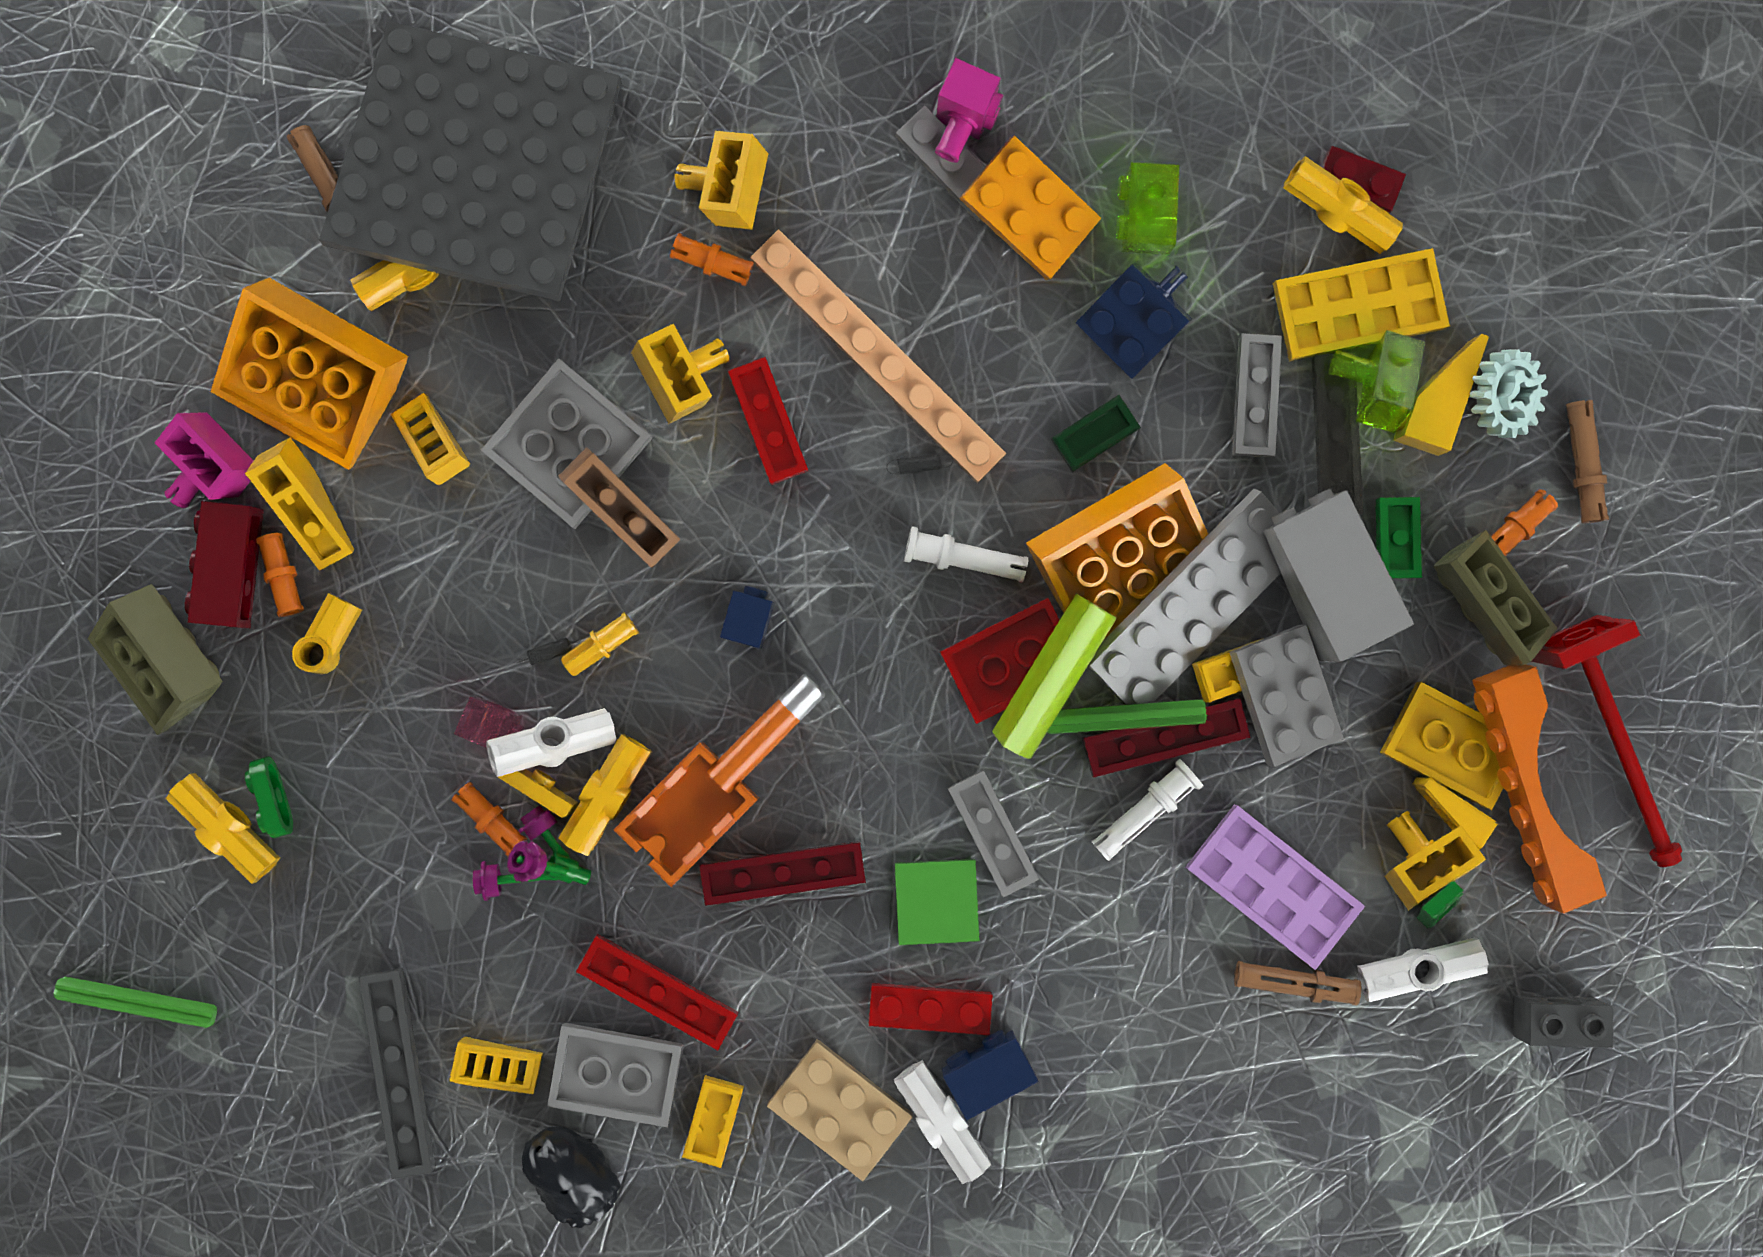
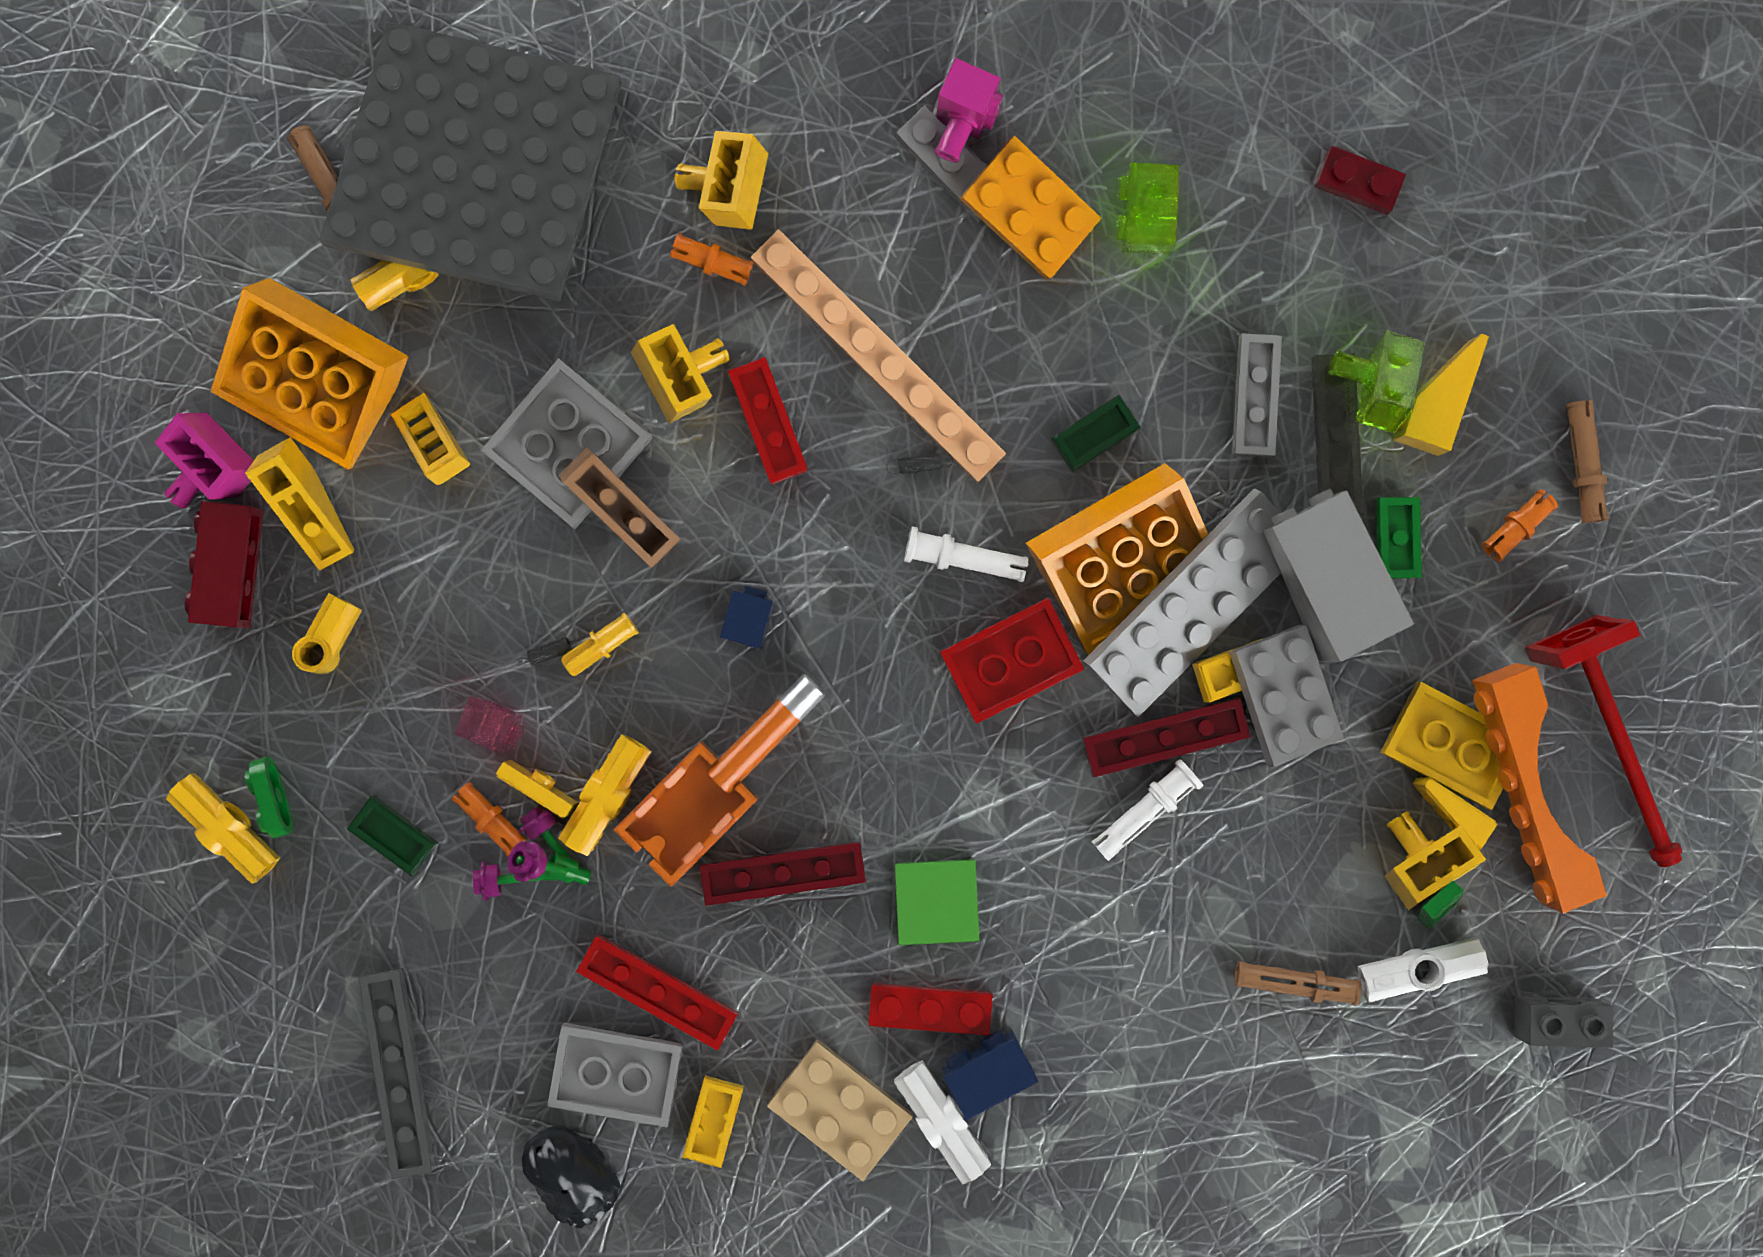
bright green axle [53,977,217,1028] -> none
olive slope [87,584,223,735] -> none
orange pin [256,532,304,617] -> none
yellow slope [449,1036,543,1094] -> none
white piece [486,708,616,777] -> none
light grey plate [948,770,1039,898] -> none
lime brick [992,593,1117,759] -> none
bright green axle [1047,699,1207,734] -> none
dark blue plate [1075,263,1192,379] -> none
lavender plate [1185,804,1365,970] -> none
yellow plate [1273,248,1450,361] -> none
yellow piece [1283,156,1403,254] -> none
olive slope [1433,530,1557,665] -> none
light aqua gear [1470,349,1548,438] -> none
none -> dark green tile [347,796,439,876]

